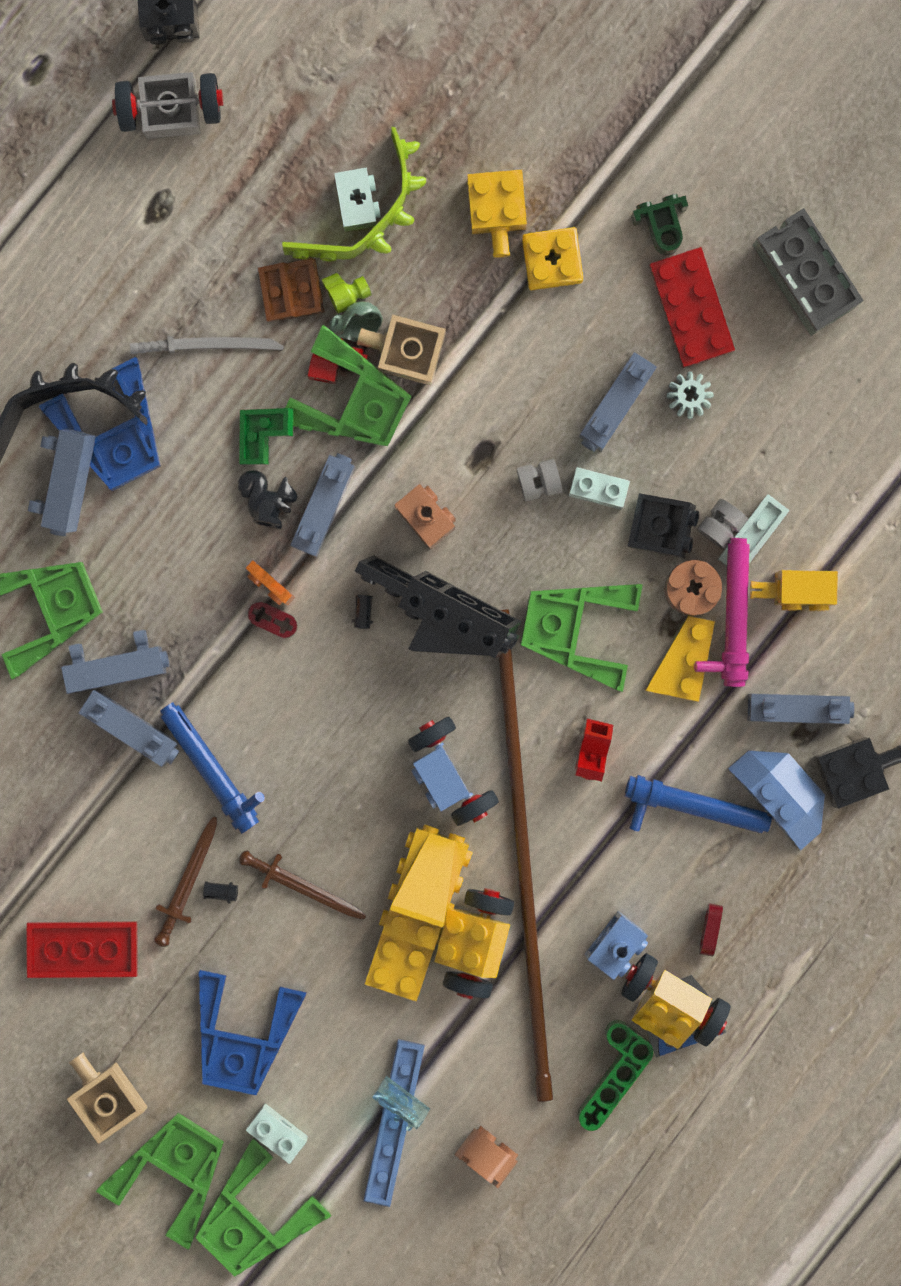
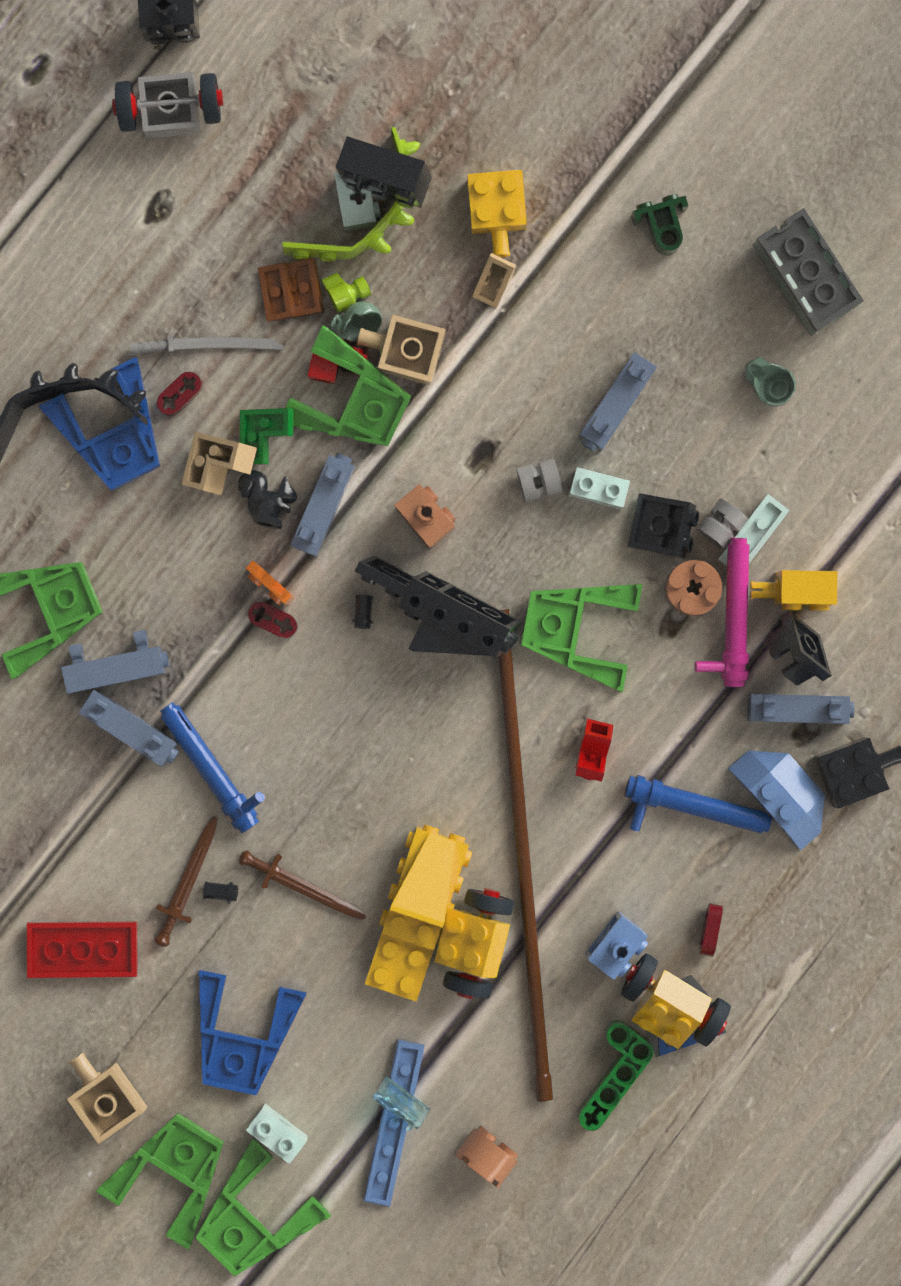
sand blue brick [28,429,96,536] -> none
brick [408,717,499,826] -> none
yellow brick [522,227,583,290] -> none
yellow wing [645,616,715,702] -> none
red plate [649,247,735,368] -> none
light aqua gear [666,372,714,419] -> none
none -> dark red beam [157,372,202,416]
none -> tan brick [181,432,257,495]
none -> black brick [336,136,432,209]
none -> tan slope [472,253,516,309]
none -> sand green hair [745,357,796,407]
none -> black panel [766,610,832,686]

